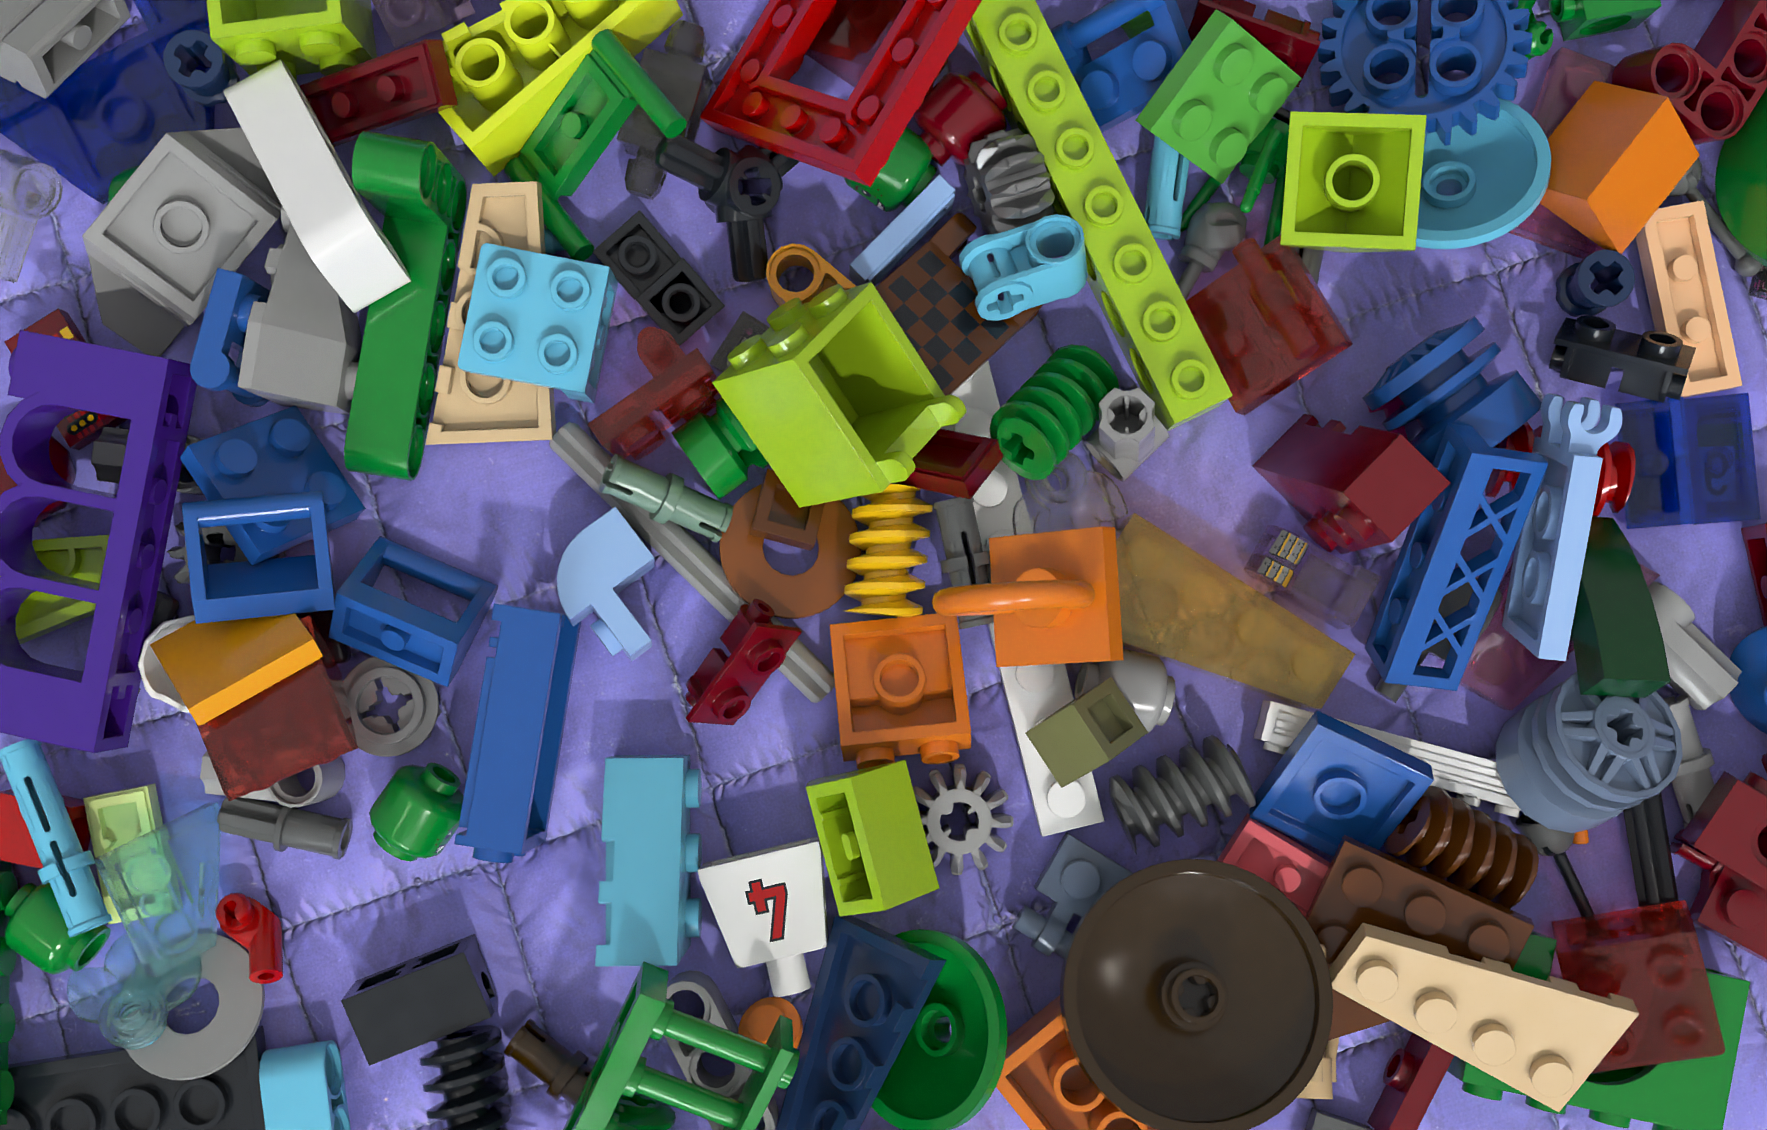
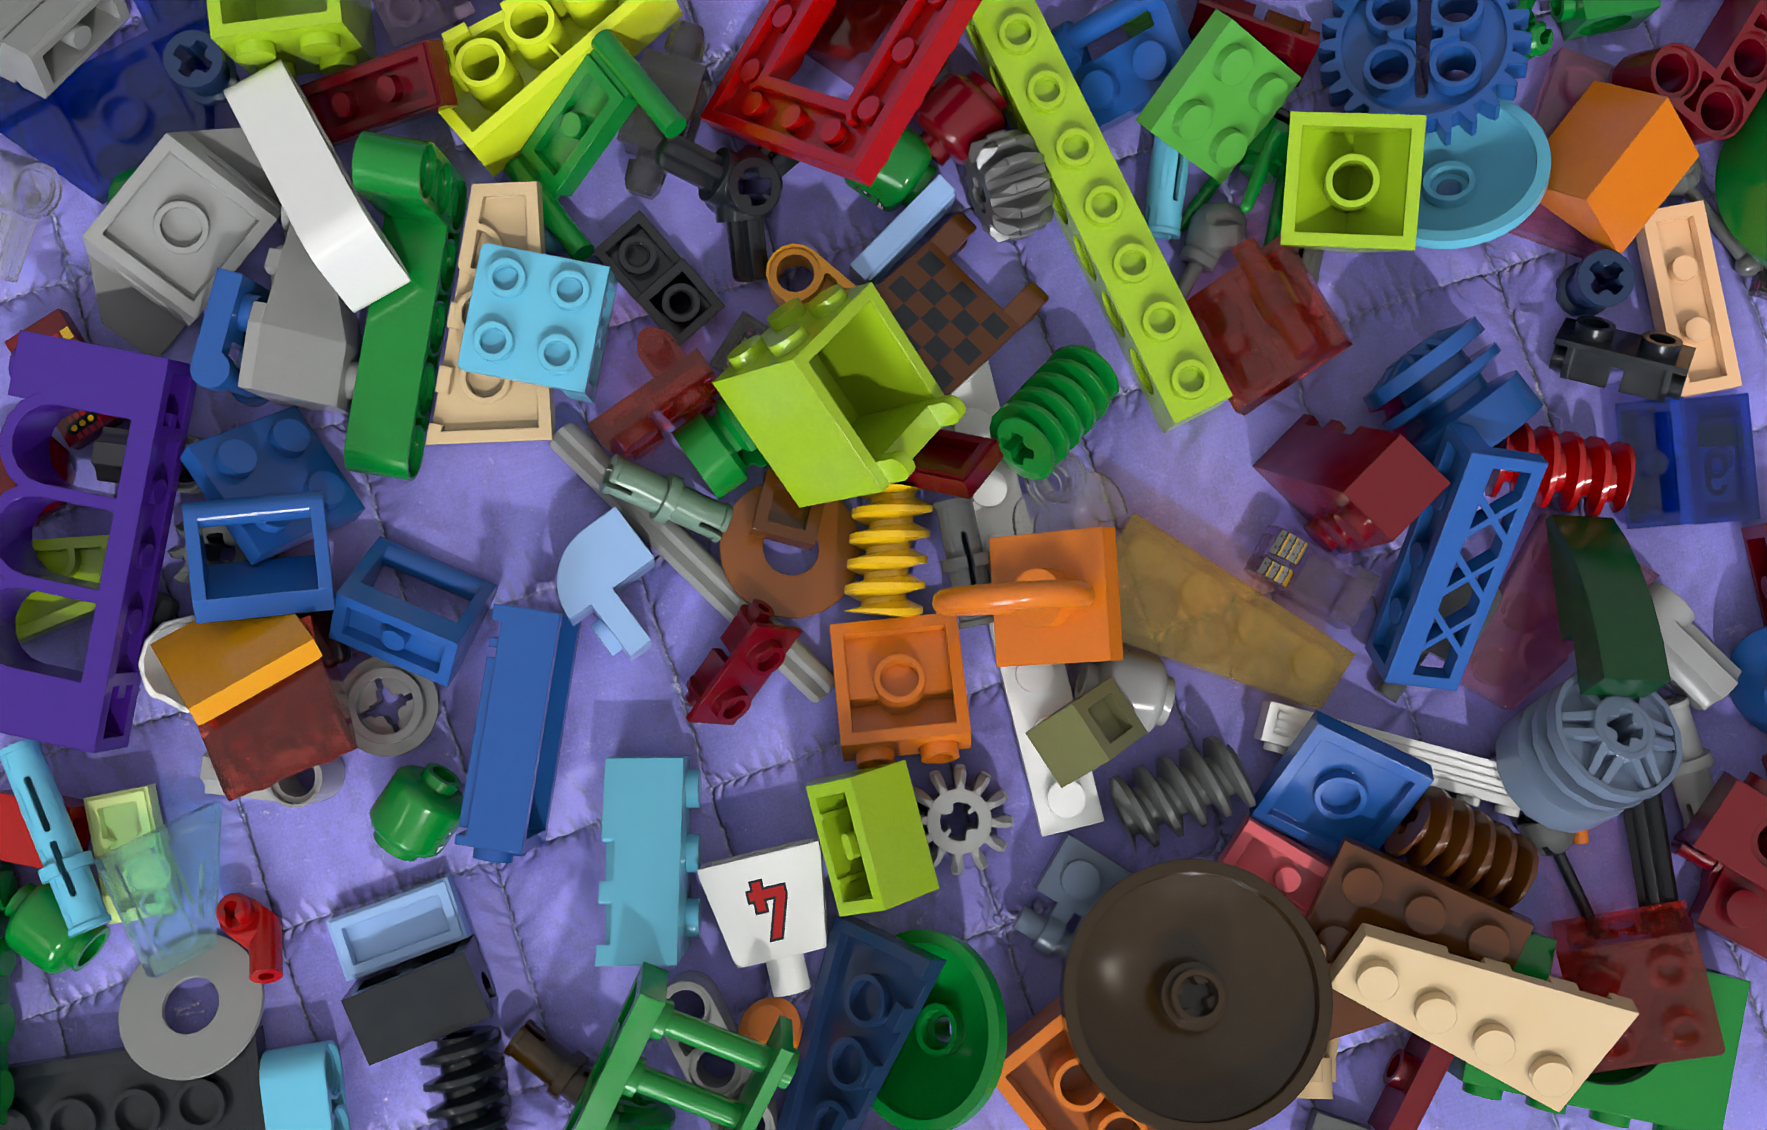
clear light blue plate [67,928,202,1050] -> none
dark grey axle [217,796,353,860] -> none
medium azure piece [959,214,1088,321] -> none
light grey piece [1084,387,1169,482] -> none
light blue tile [1502,393,1623,661] -> none
none -> light blue tile [326,875,473,982]

